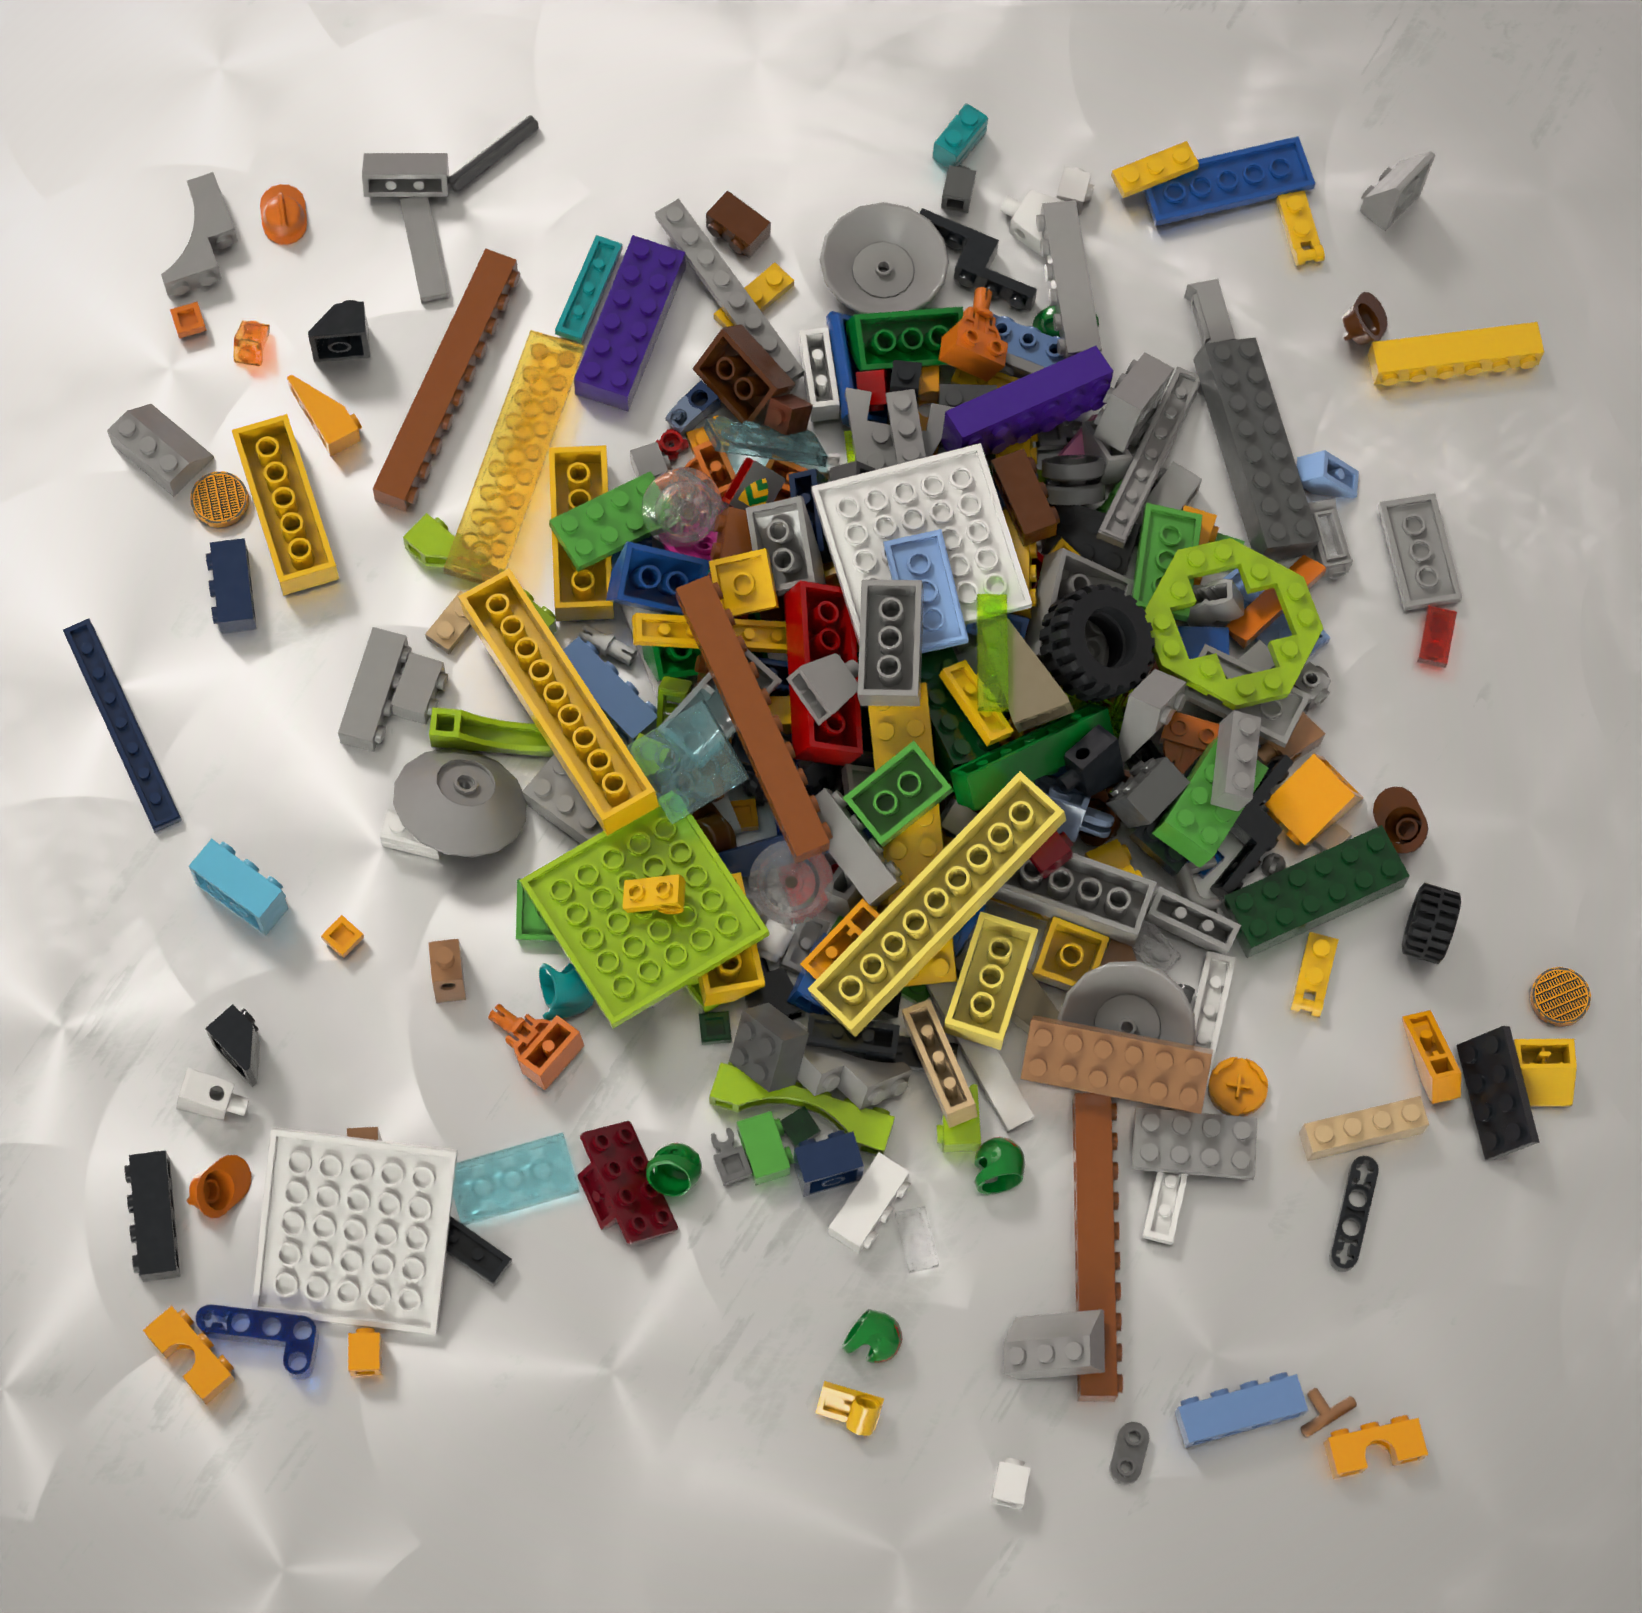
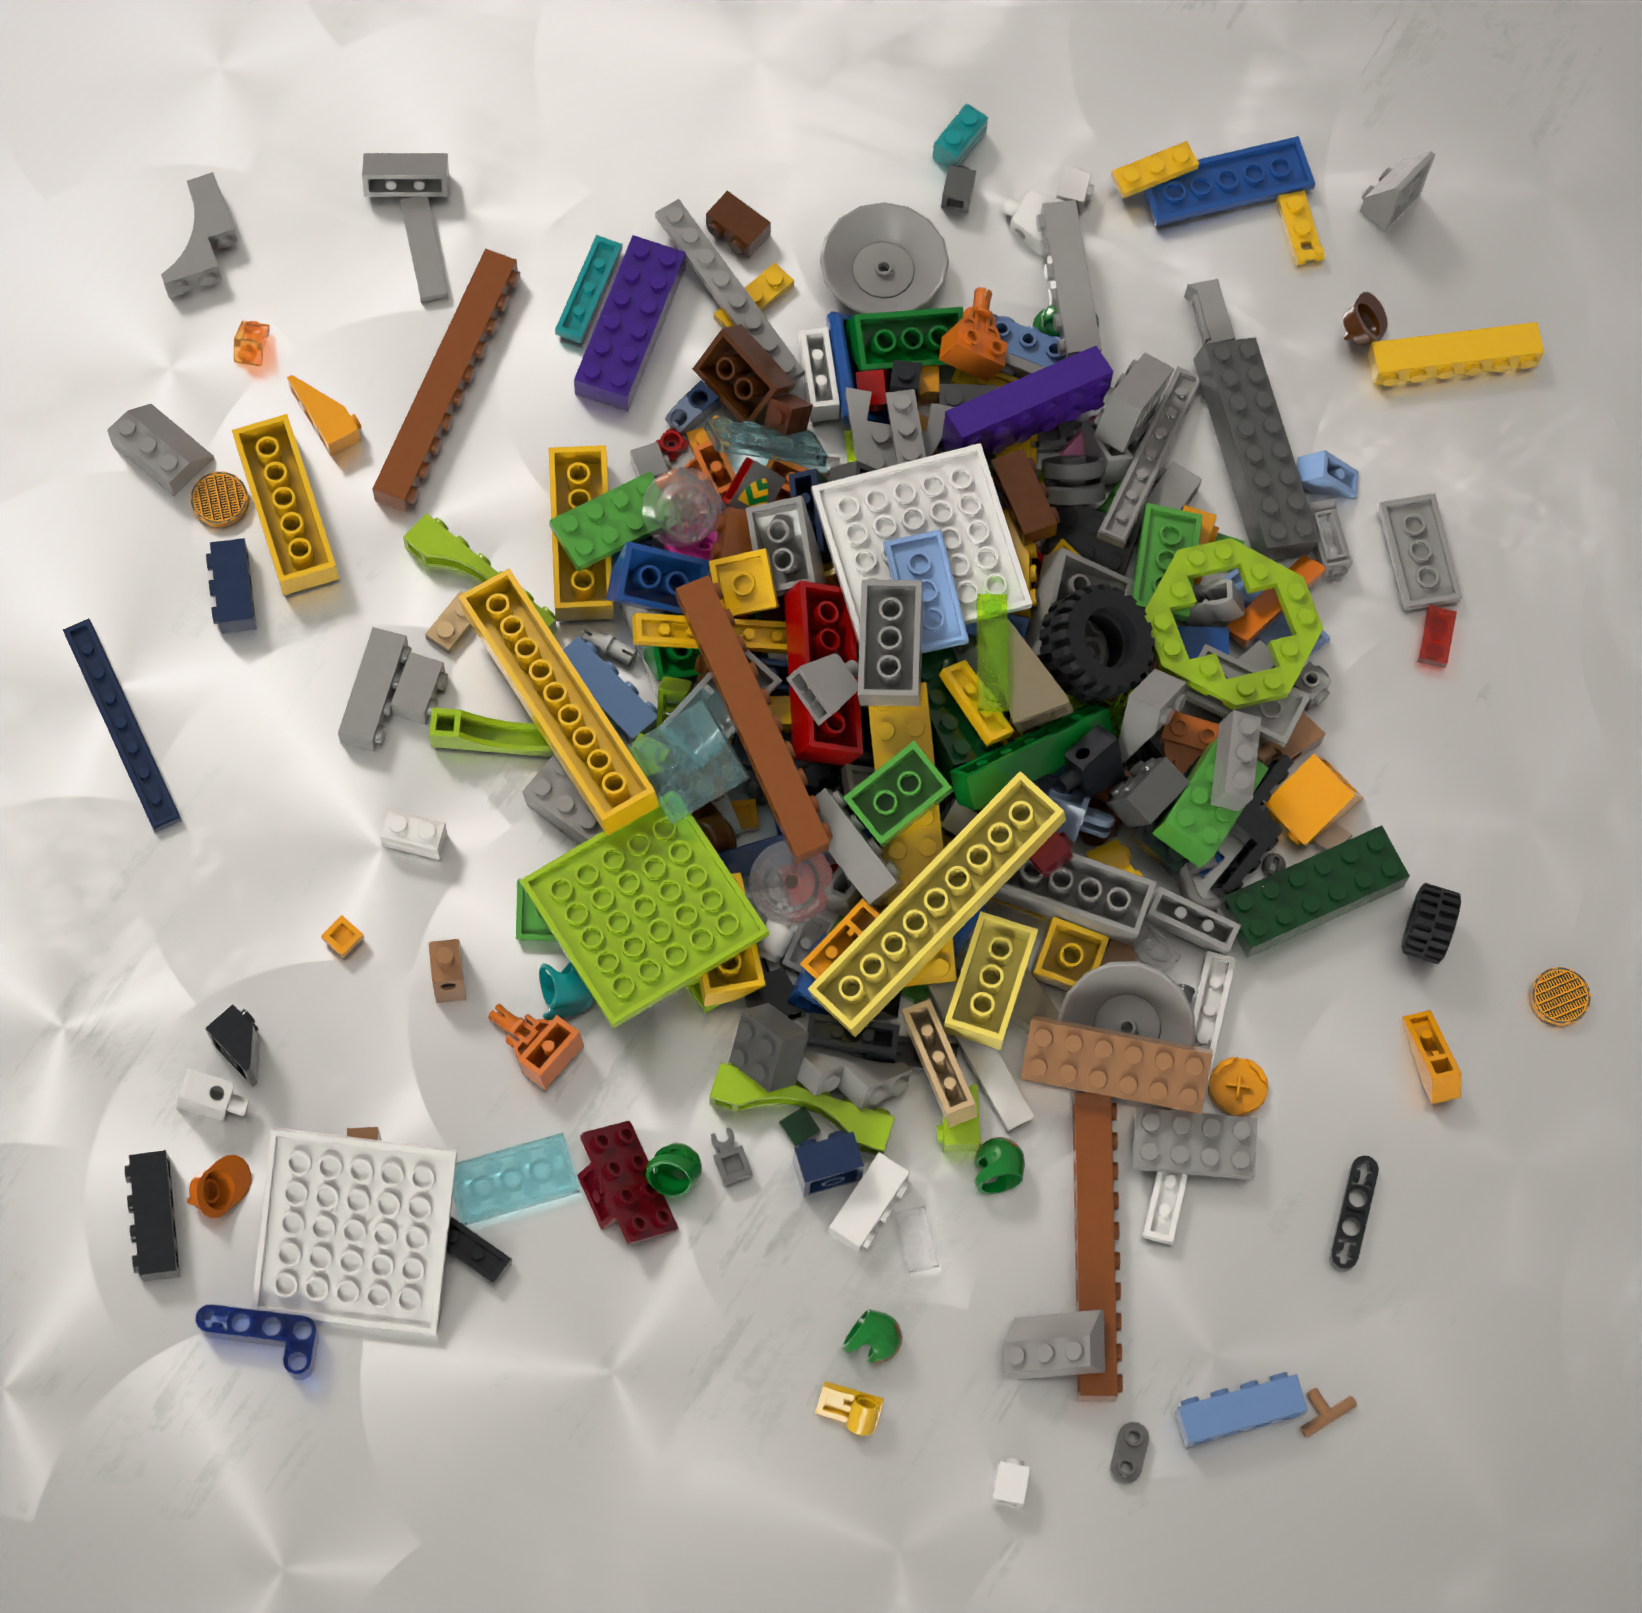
light orange arch [143,1306,235,1405] -> none
orange plate [170,302,206,339] -> none
medium azure brick [189,839,289,936] -> none
orange piece [260,184,307,245] -> none
black slope [308,300,371,362] -> none
light orange brick [348,1328,382,1376] -> none
light grey dish [393,748,527,858] -> none
clear yellow plate [444,330,585,584] -> none
dark grey axle [448,115,539,191] -> none
yellow plate [622,874,686,914] -> none
dark green tile [699,1011,732,1045] -> none
bright green brick [736,1111,794,1186] -> none
black bracket [920,208,1037,311] -> none
yellow plate [1290,932,1339,1018] -> none
tan brick [1299,1096,1429,1161] -> none
light orange arch [1324,1415,1428,1479] -> none
reddish brown piece [1373,786,1429,854] -> none
black plate [1456,1026,1539,1160] -> none
yellow slope [1514,1038,1577,1107] -> none

